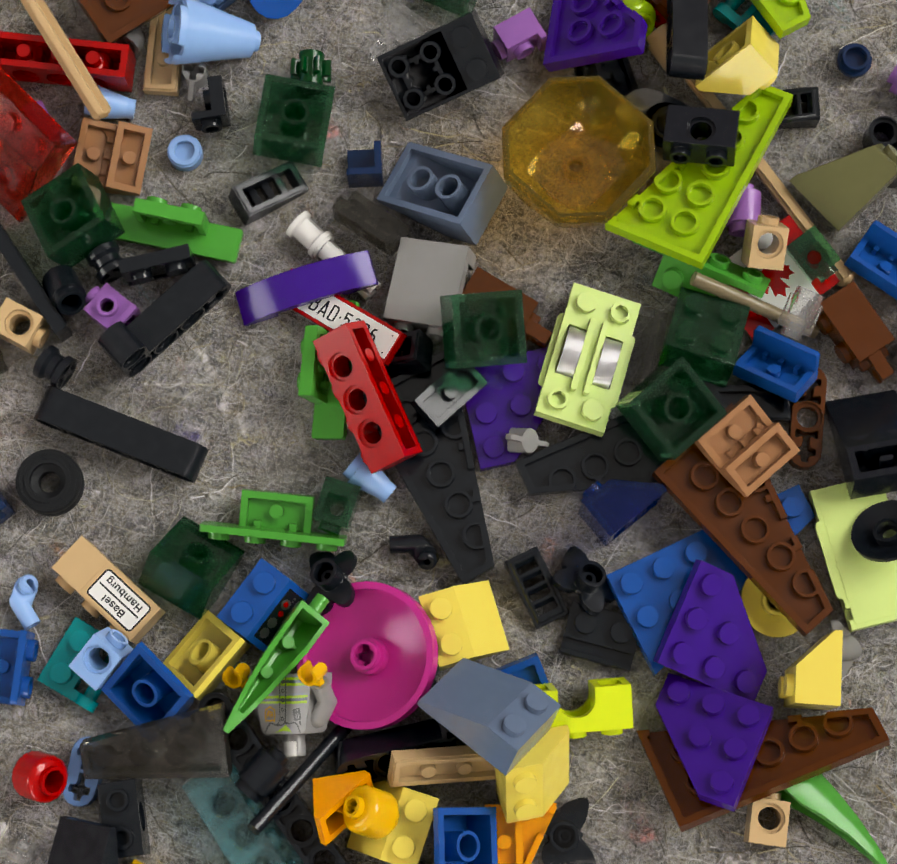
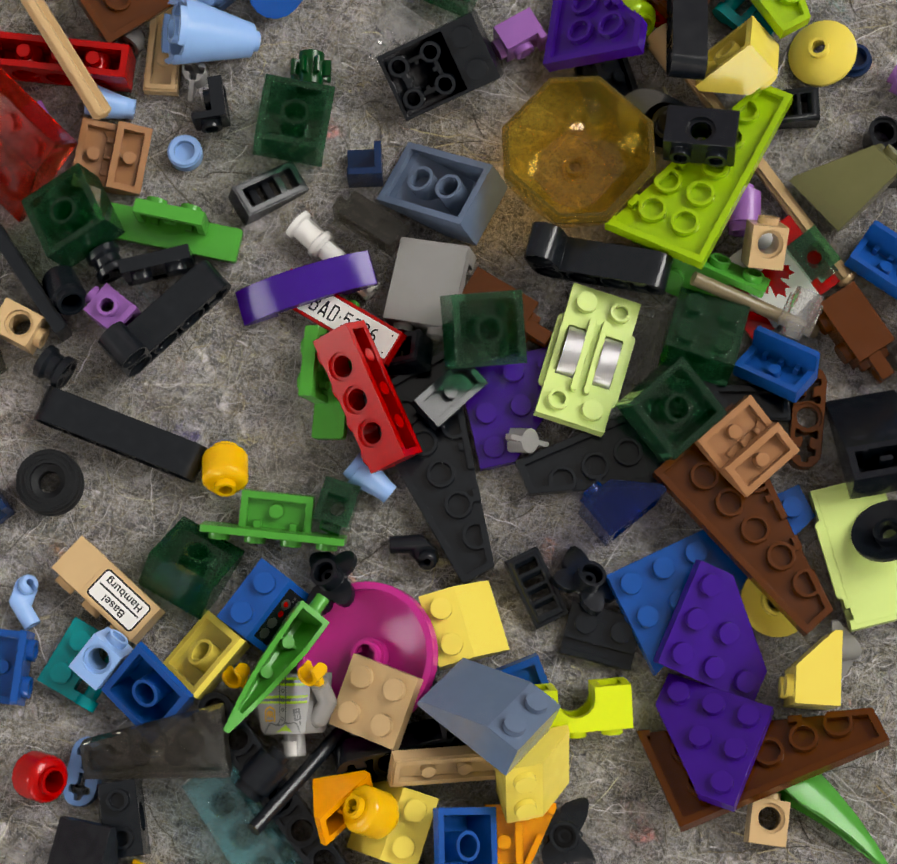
none -> yellow head [202,441,249,497]
none -> tan plate [328,653,424,750]
none -> black beam [524,221,673,295]
none -> light yellow dish [788,20,857,87]

